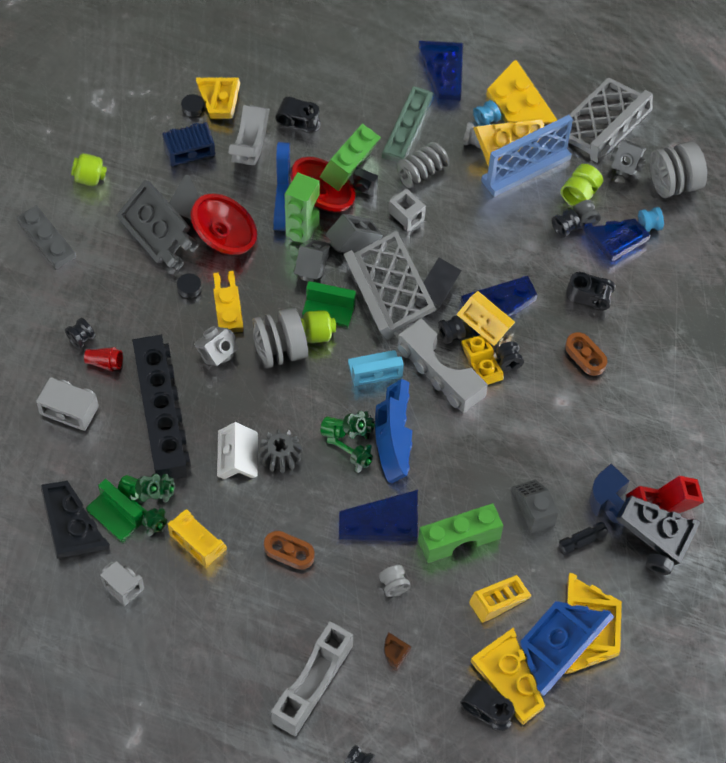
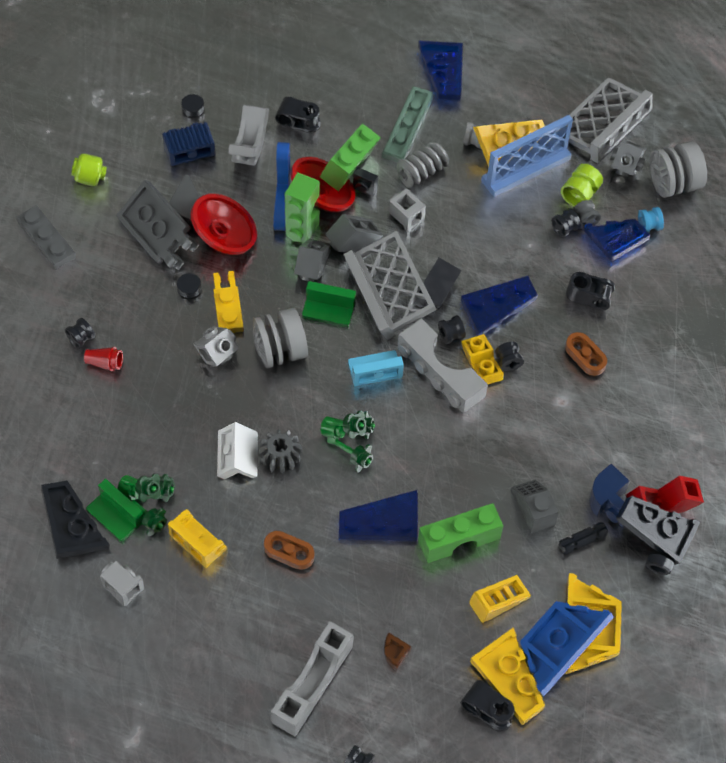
light grey brick [36,377,99,431] -> none
black brick [132,334,191,480] -> none
yellow wing [196,78,240,119] -> none
lime head [300,310,336,343] -> none
blue slope [375,379,413,484] -> none
light grey wheel [378,565,411,597] -> none
yellow hinge [457,291,515,346] -> none
dark azure wheel [473,100,501,126] -> none
yellow wing [486,60,557,124] -> none

